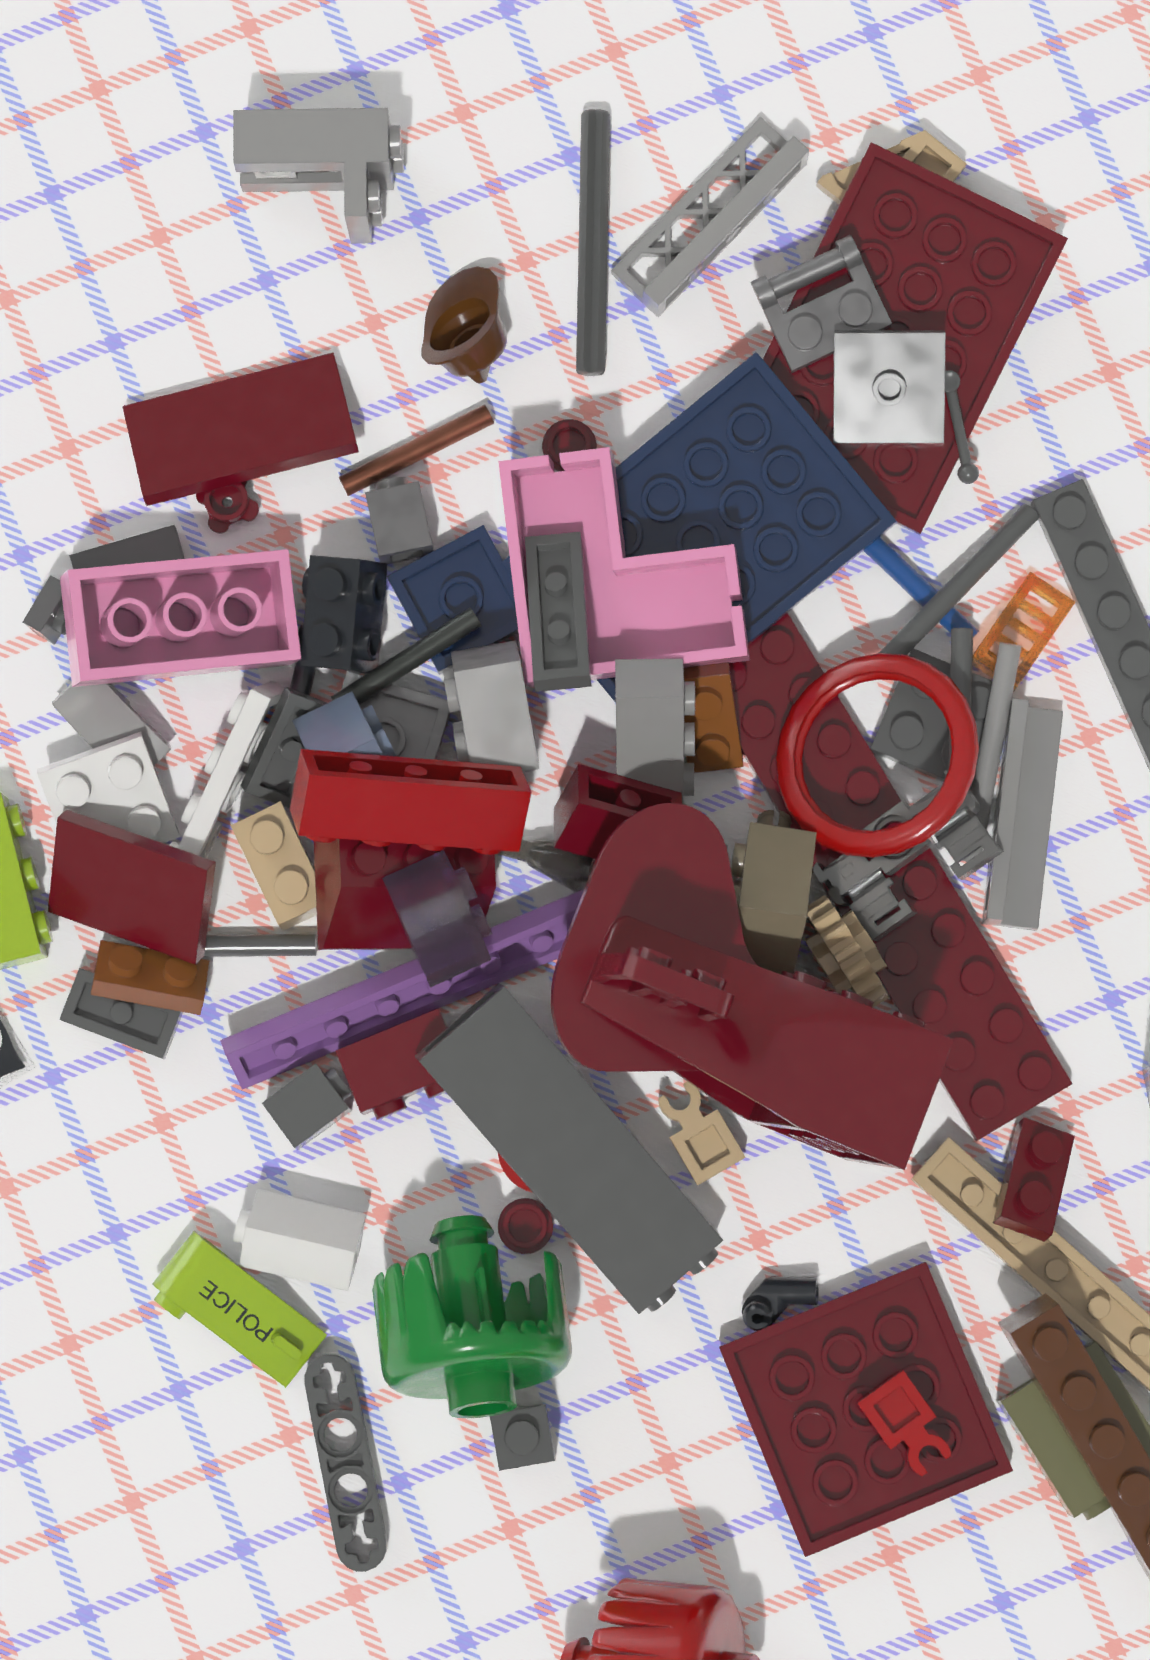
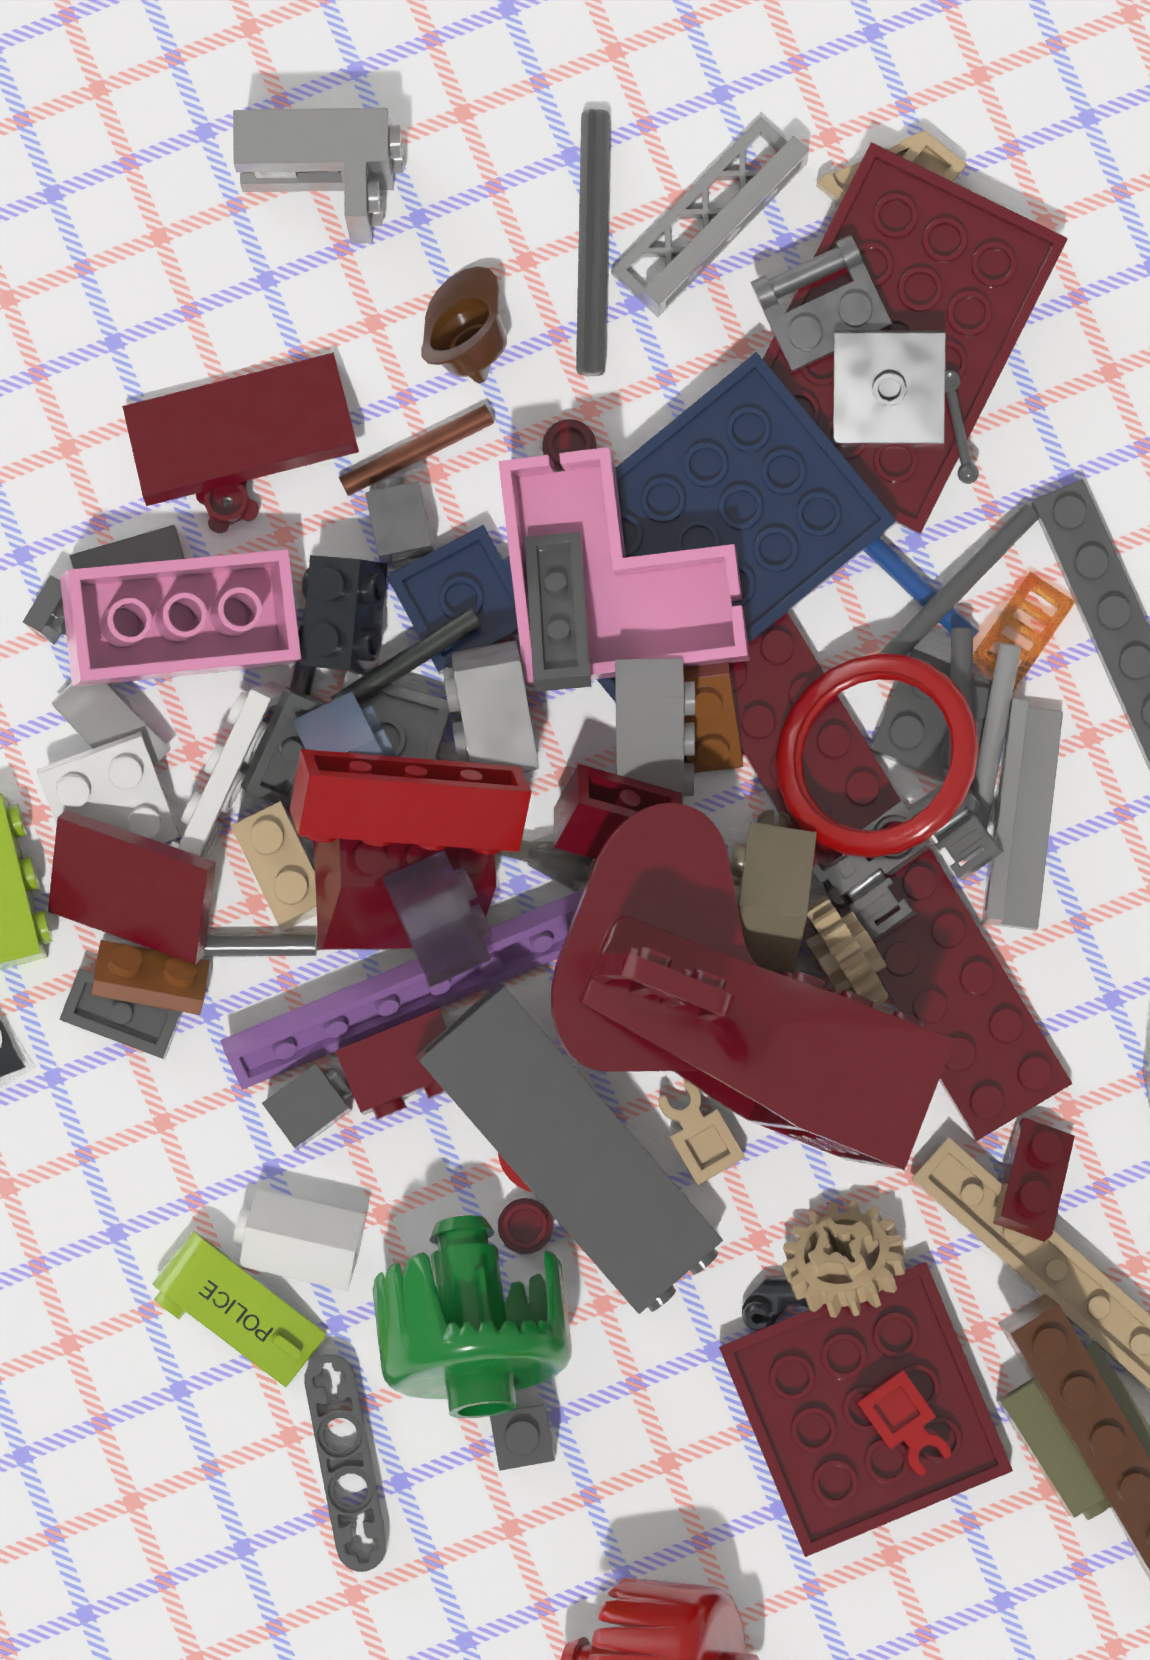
none -> tan gear [782,1201,906,1318]

